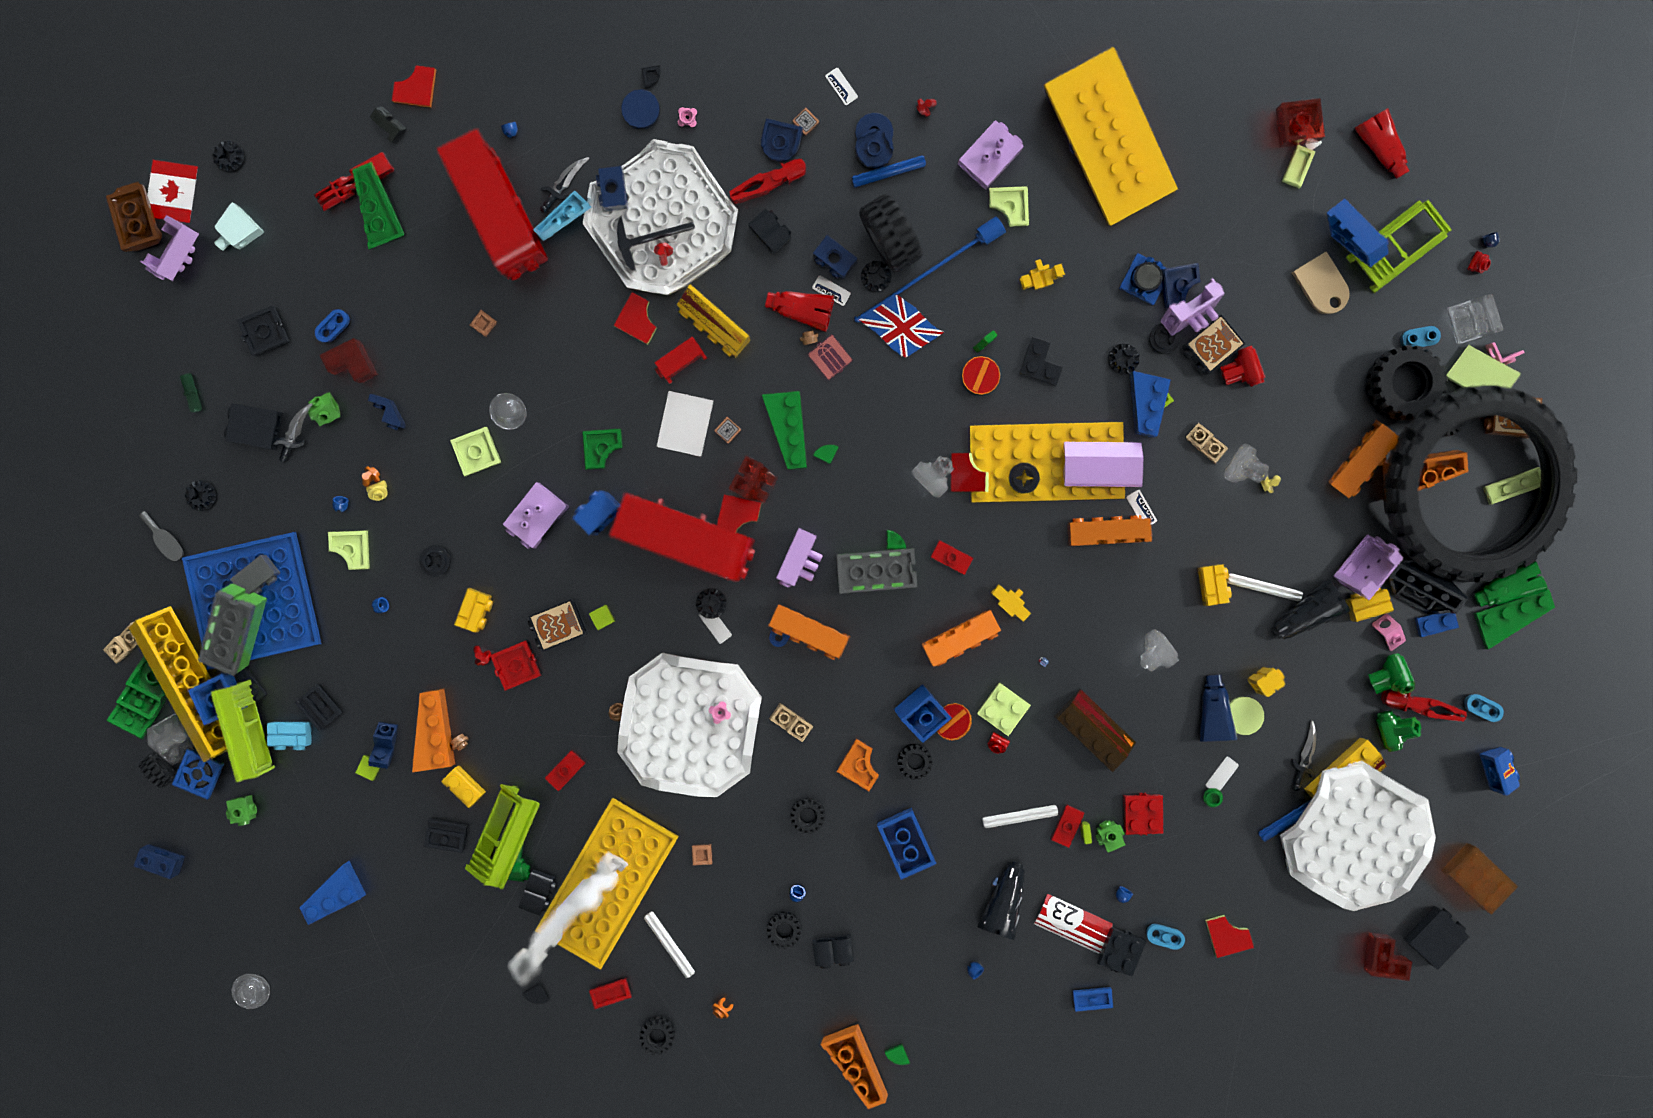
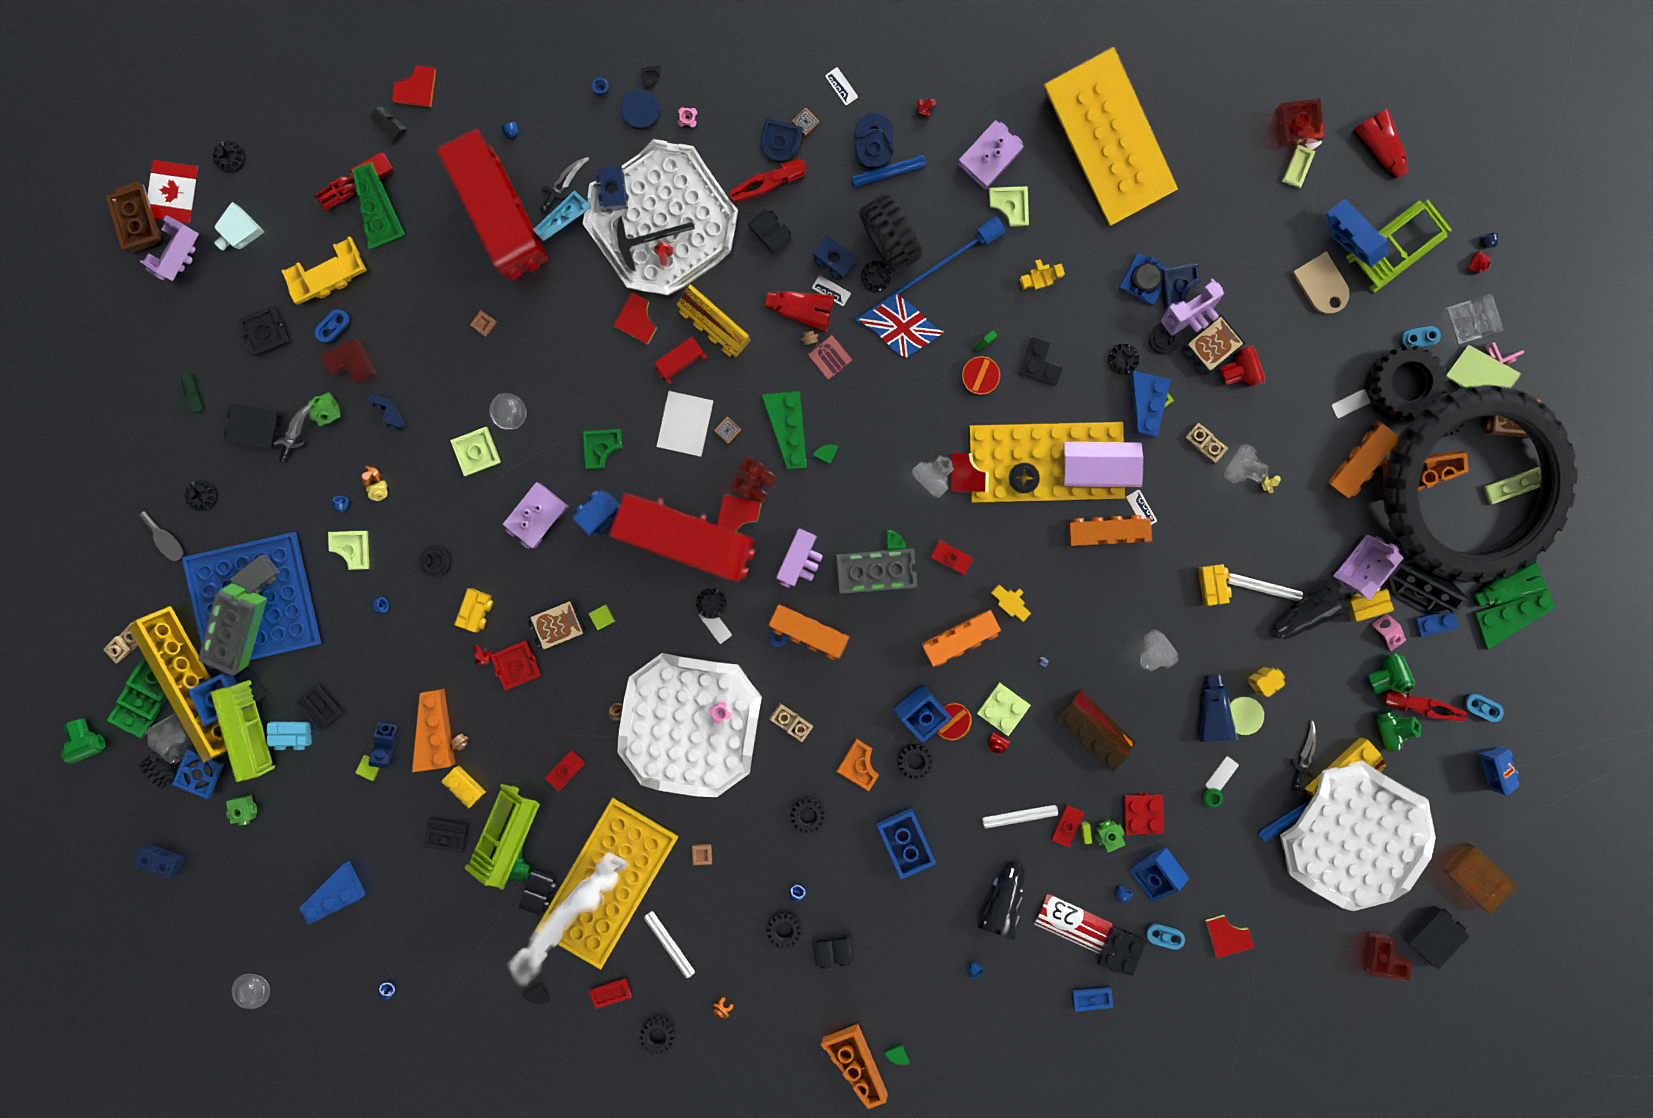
none -> green piece [61,719,106,764]
none -> yellow bracket [282,236,367,305]
none -> blue hinge [379,982,395,1000]
none -> blue hinge [592,78,609,94]
none -> blue slope [1130,848,1189,902]
none -> white sticker [1332,389,1371,418]

